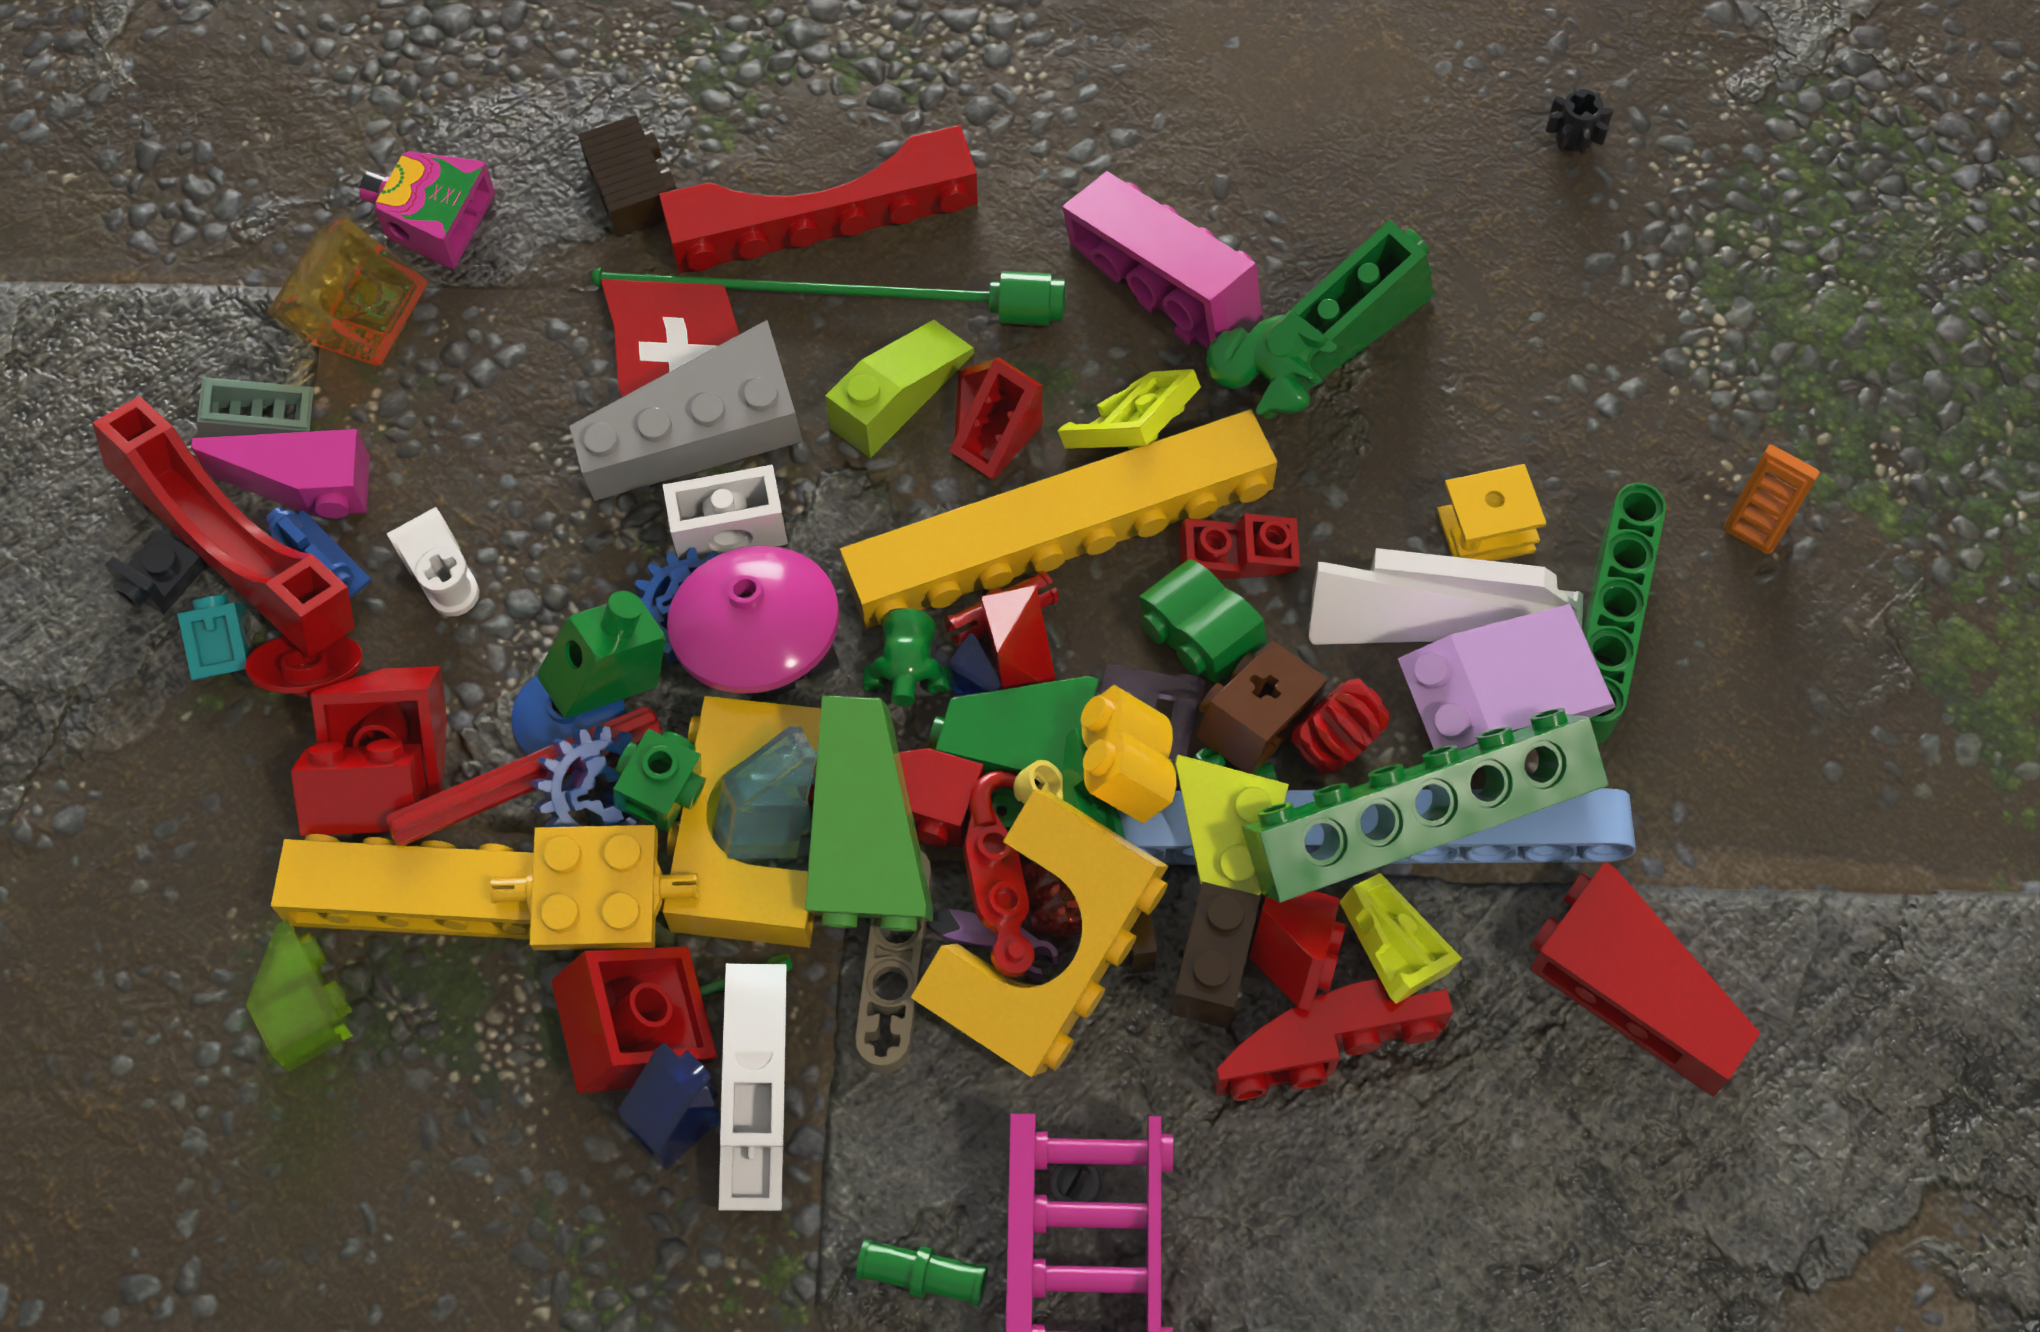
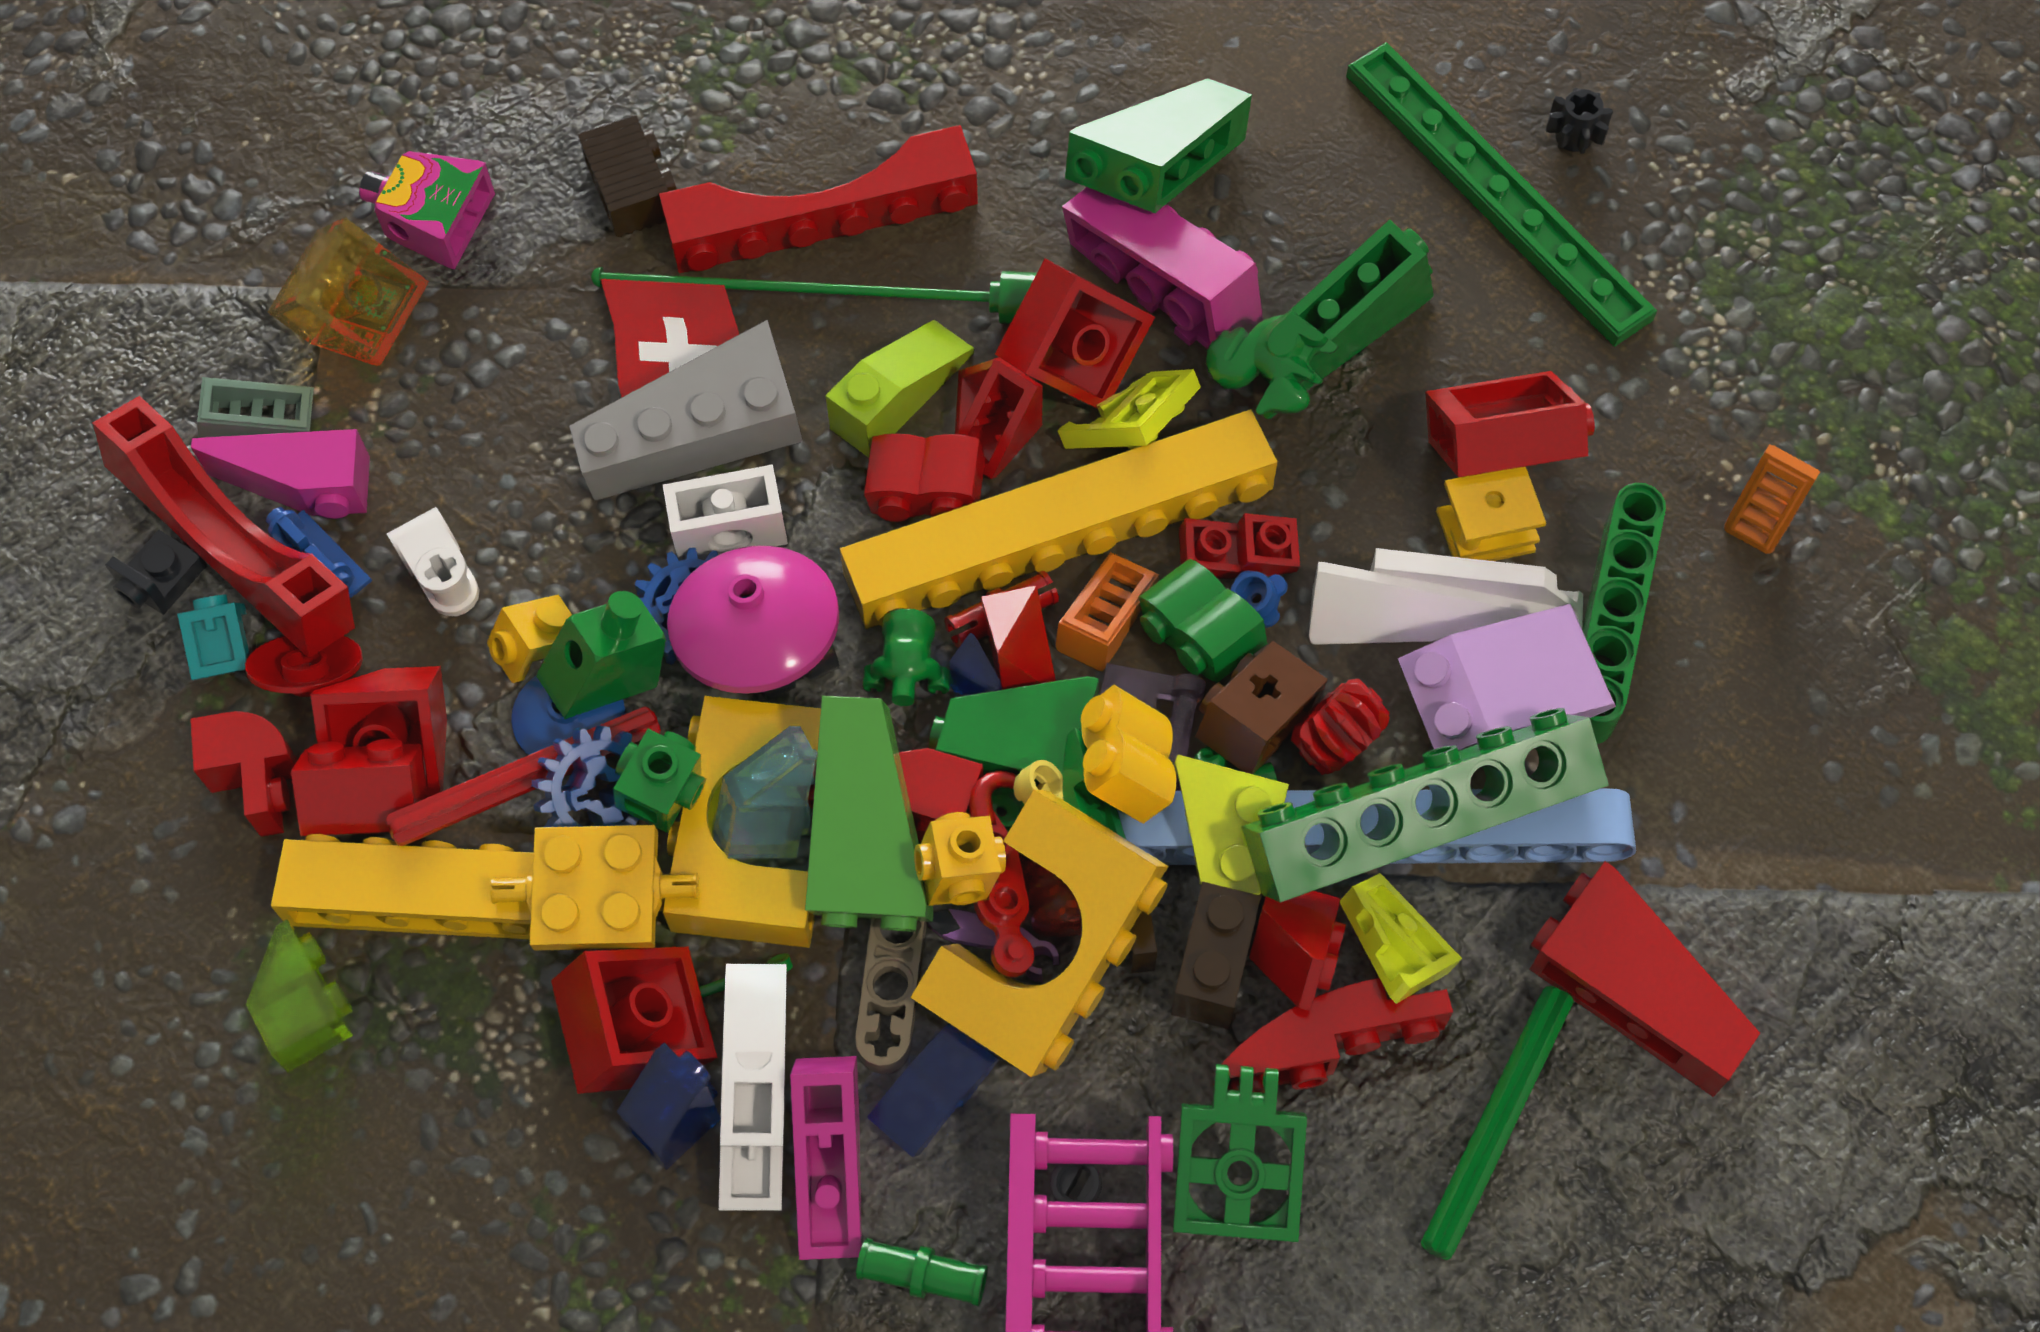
none -> red brick [190,711,298,837]
none -> yellow bracket [487,594,572,683]
none -> dark pink slope [790,1056,862,1260]
none -> red brick [864,434,985,522]
none -> clear blue slope [867,1023,999,1157]
none -> yellow brick [914,812,1006,906]
none -> red slope [995,258,1155,409]
none -> orange slope [1055,552,1159,671]
none -> green slope [1065,78,1252,213]
none -> green piece [1173,1064,1307,1242]
none -> blue plate [1230,570,1288,628]
none -> green tile [1346,42,1657,347]
none -> green axle [1421,986,1574,1260]
none -> red window [1425,371,1595,477]

